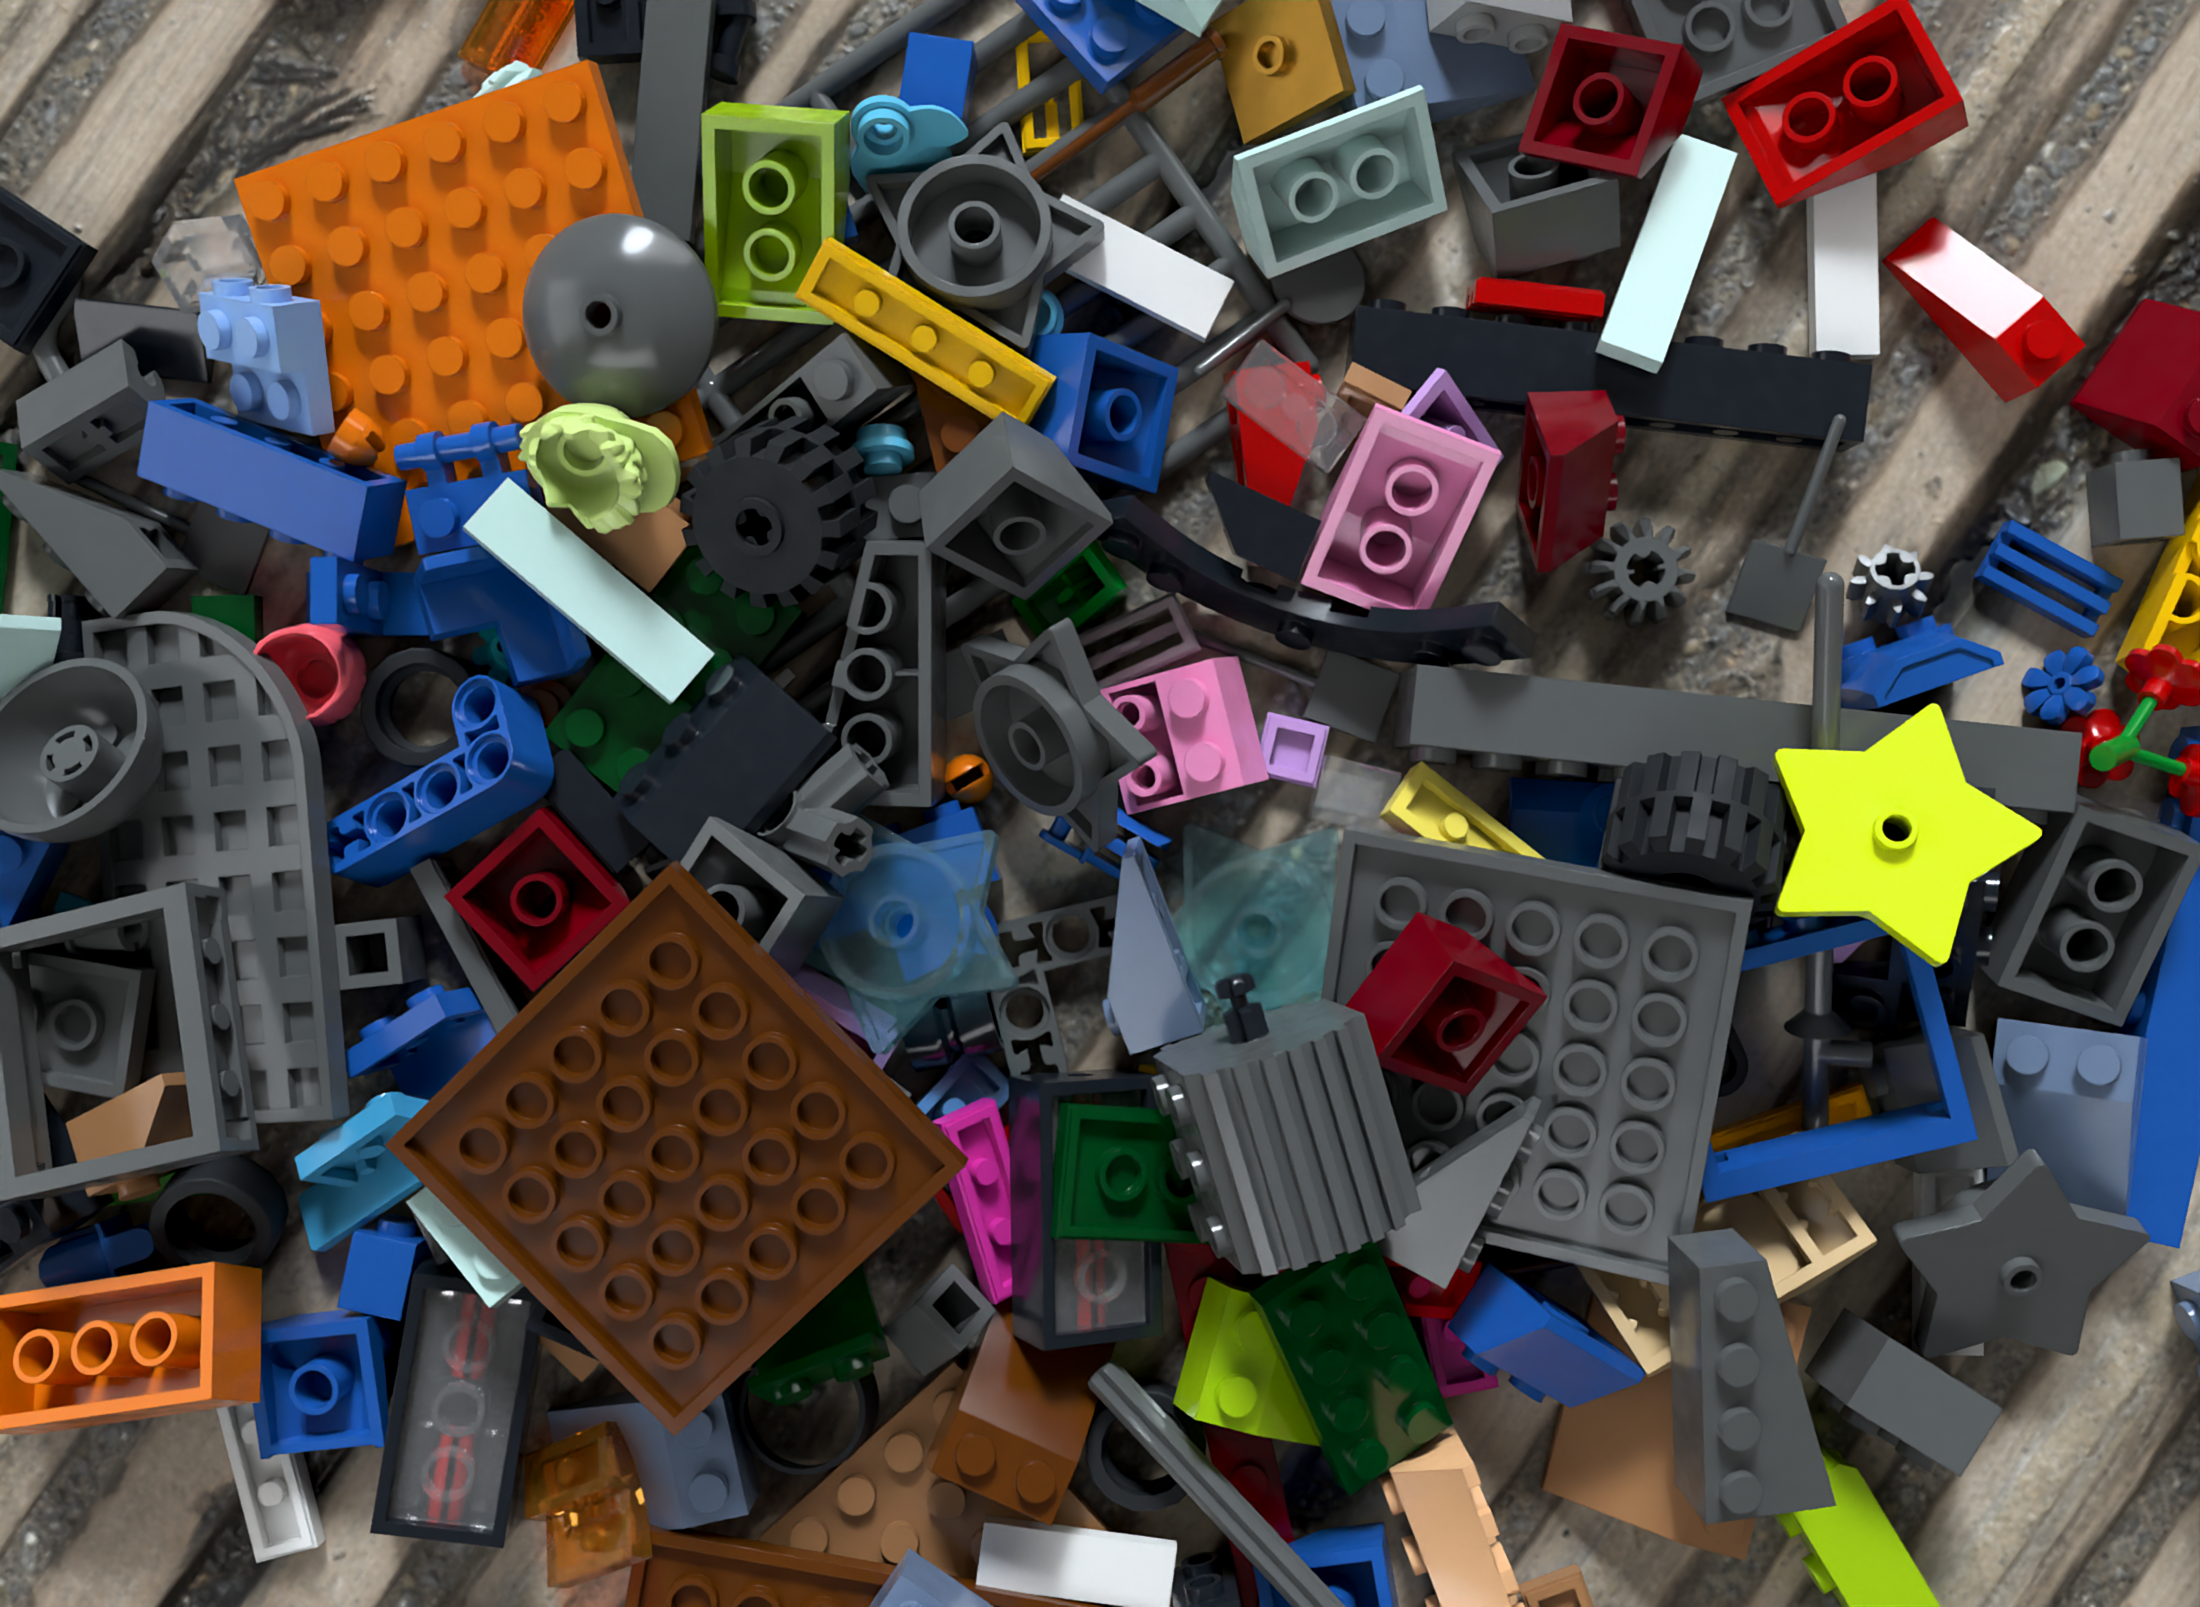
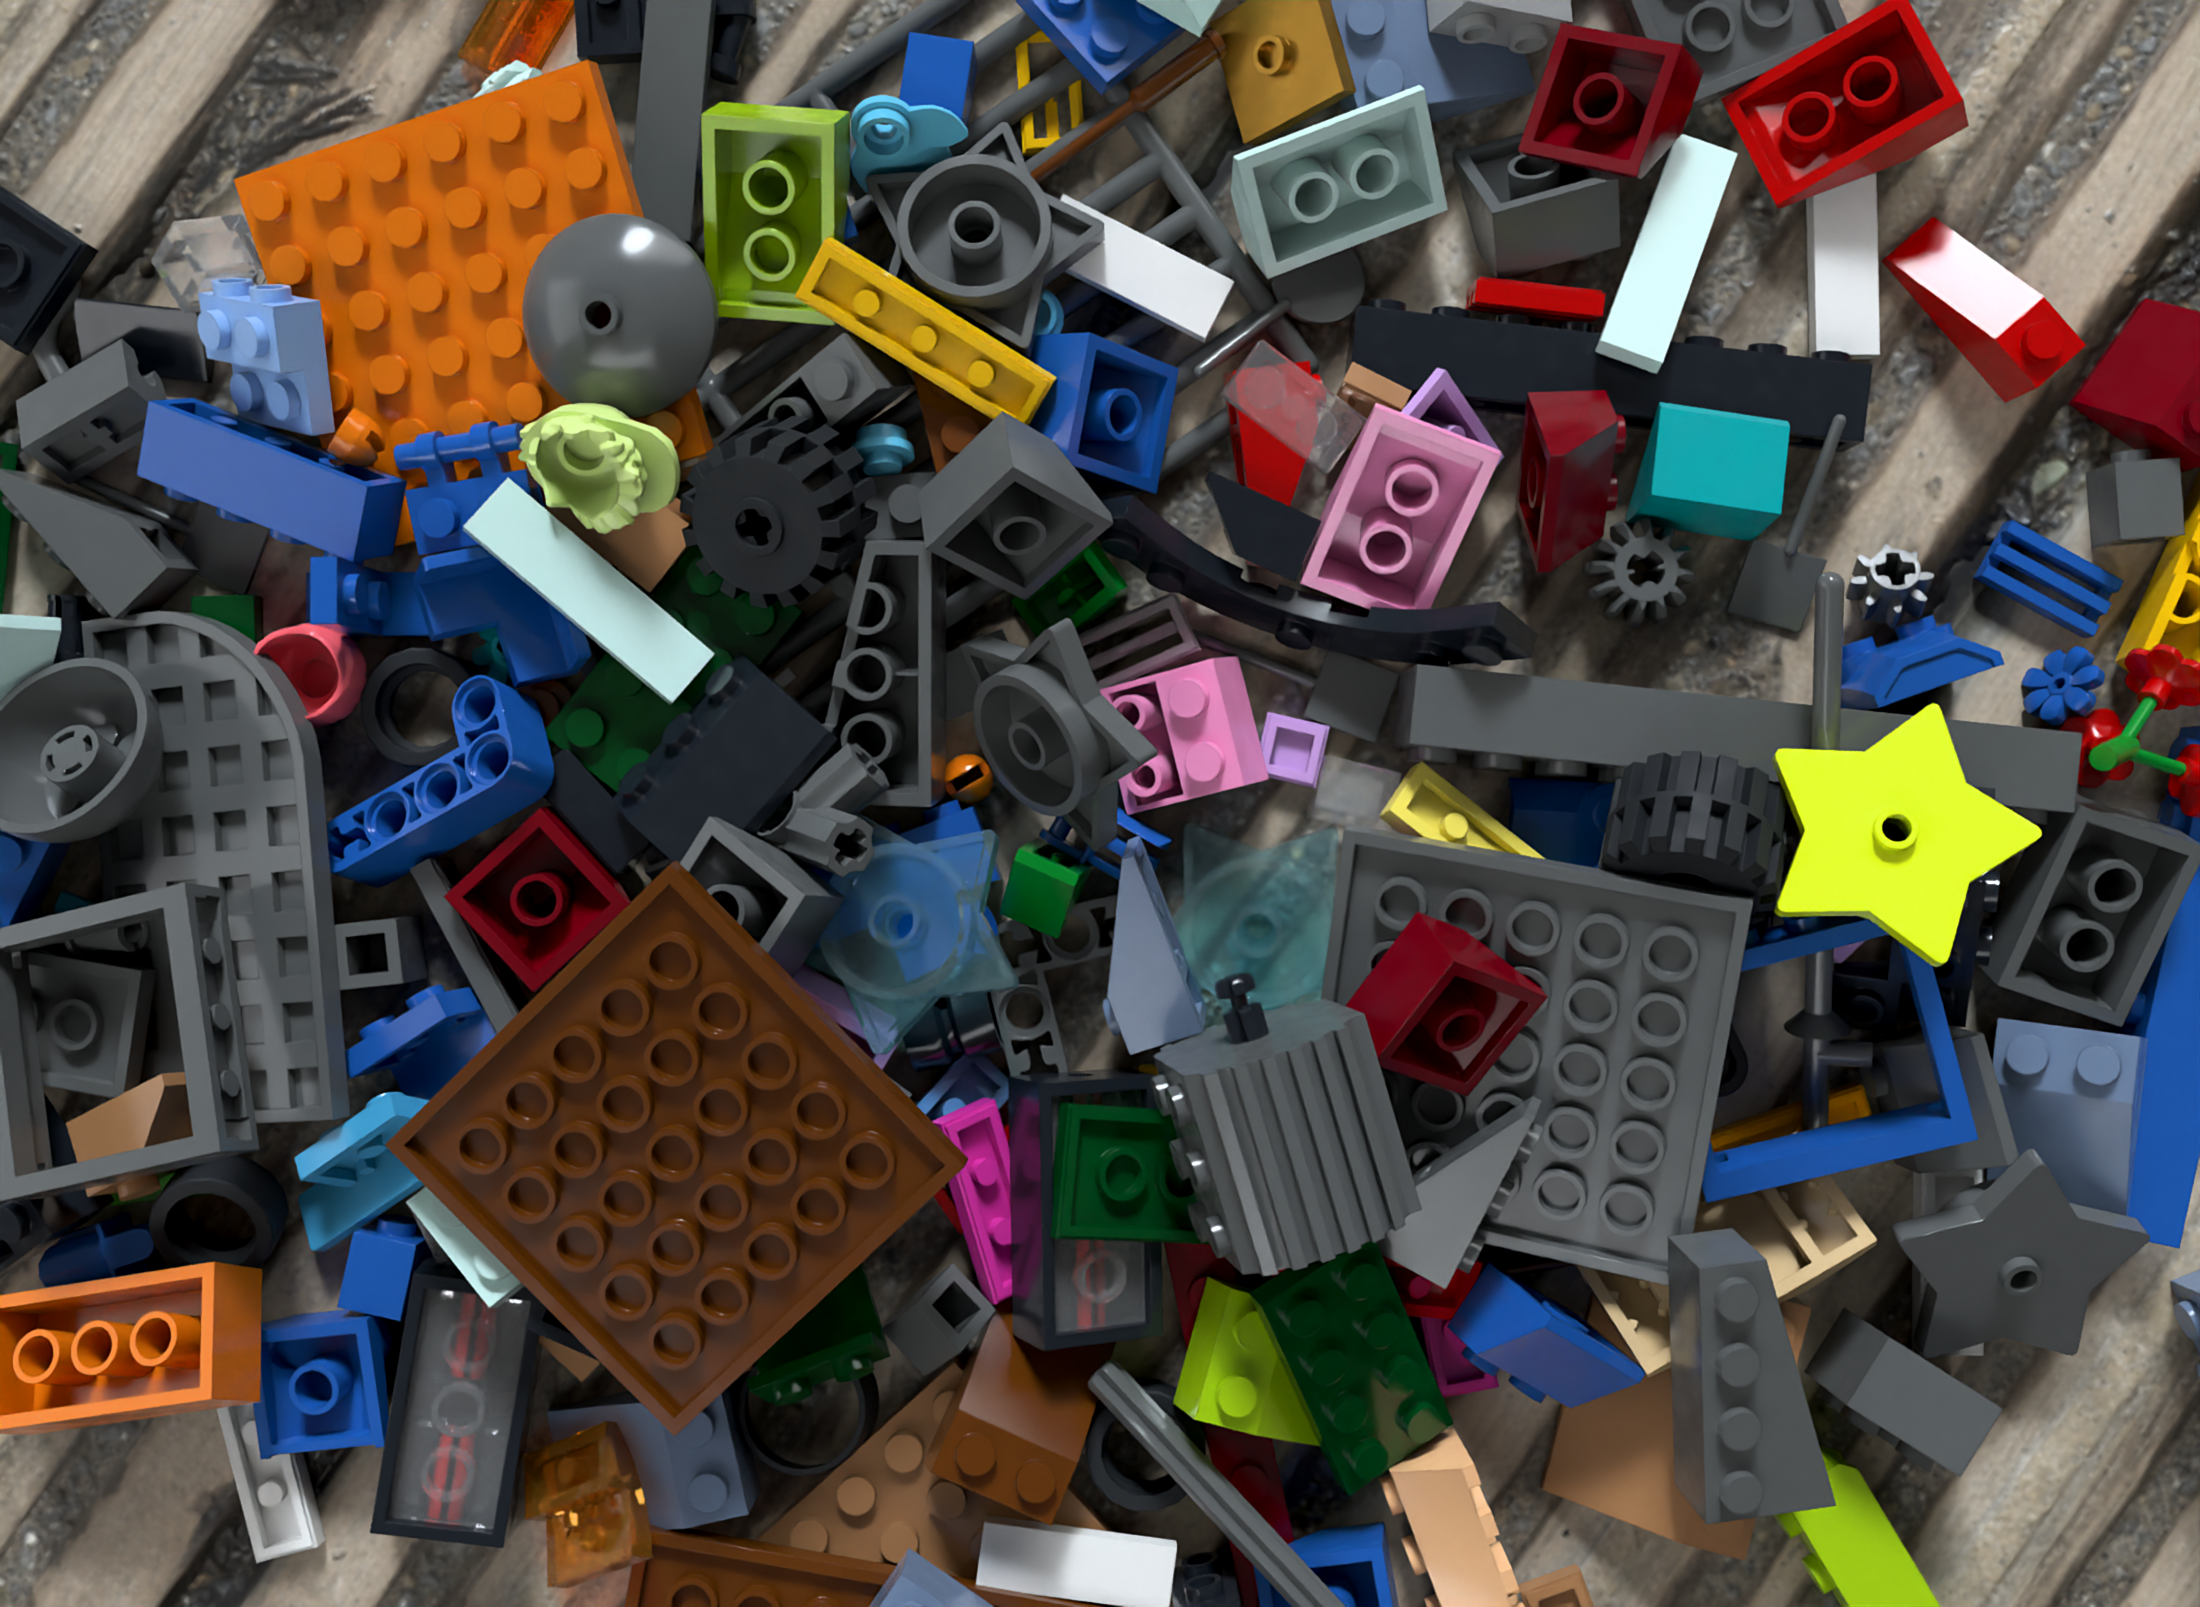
none -> green slope [999,838,1094,939]
none -> teal slope [1626,402,1790,541]

